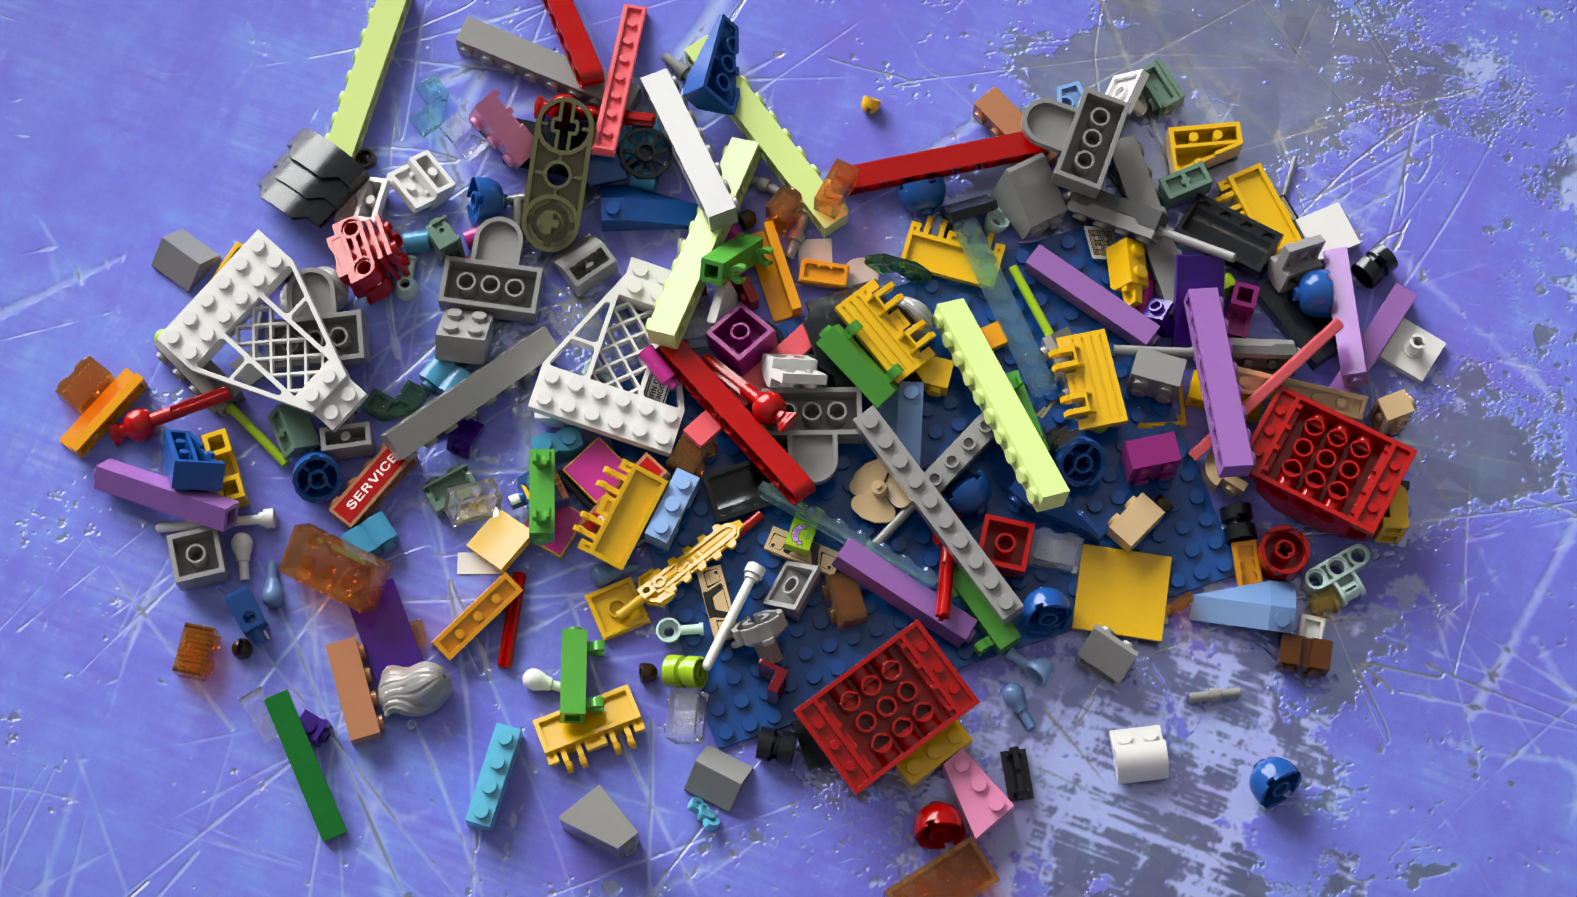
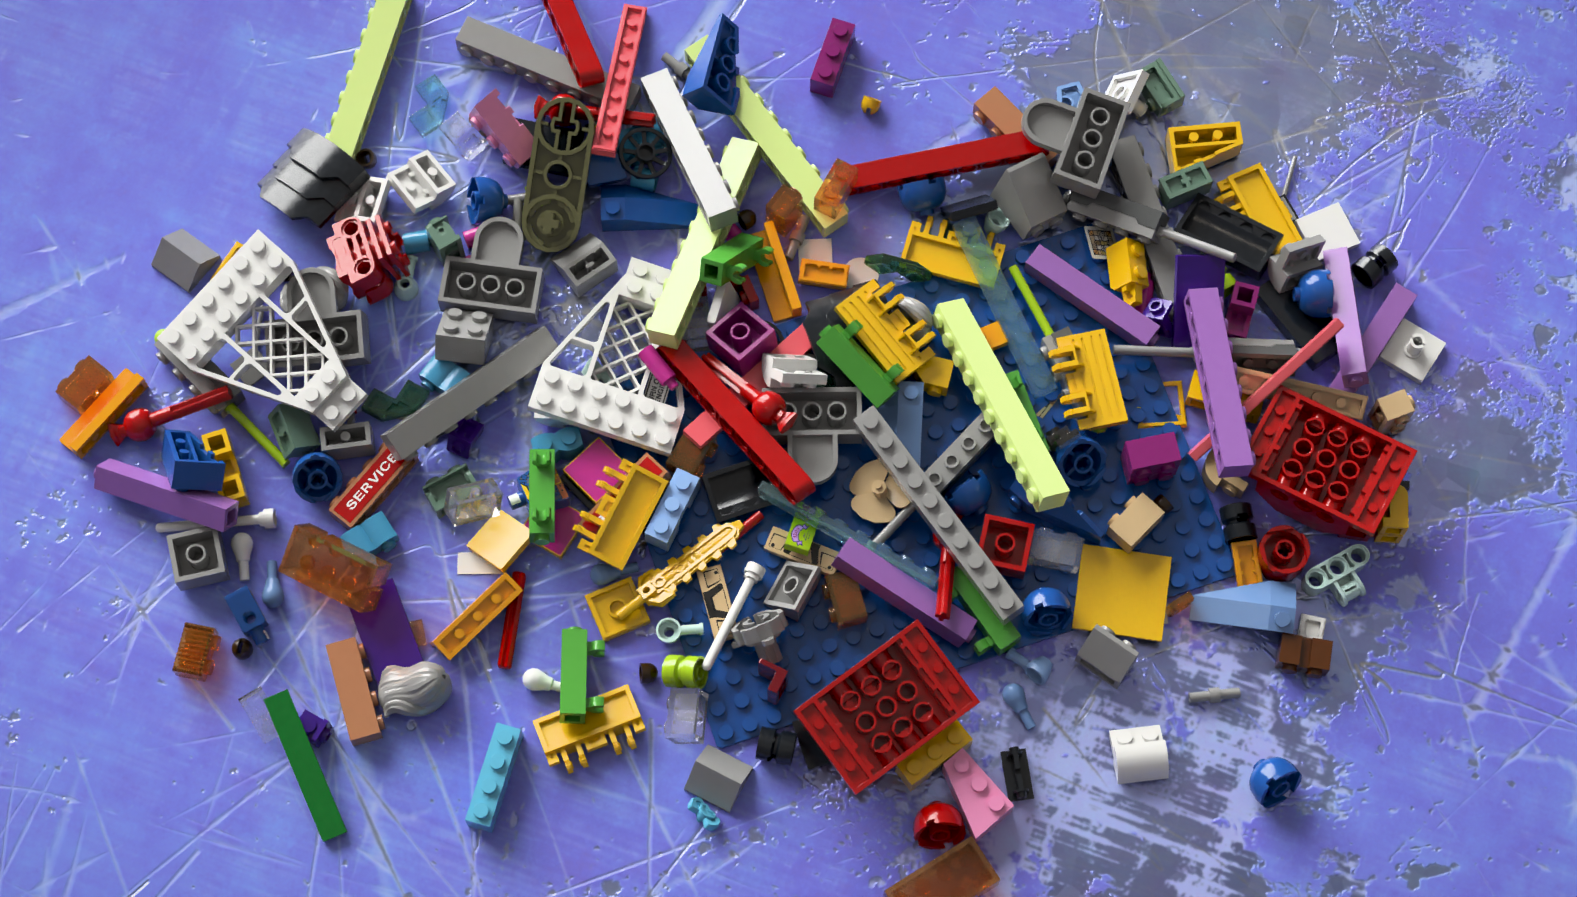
light grey slope [559,784,640,858] -> none
light grey bar [750,175,787,199] -> none
light grey brick [1126,347,1187,404] -> none
clear yellow brick [1309,586,1341,617] -> none
none -> magenta brick [810,18,855,98]

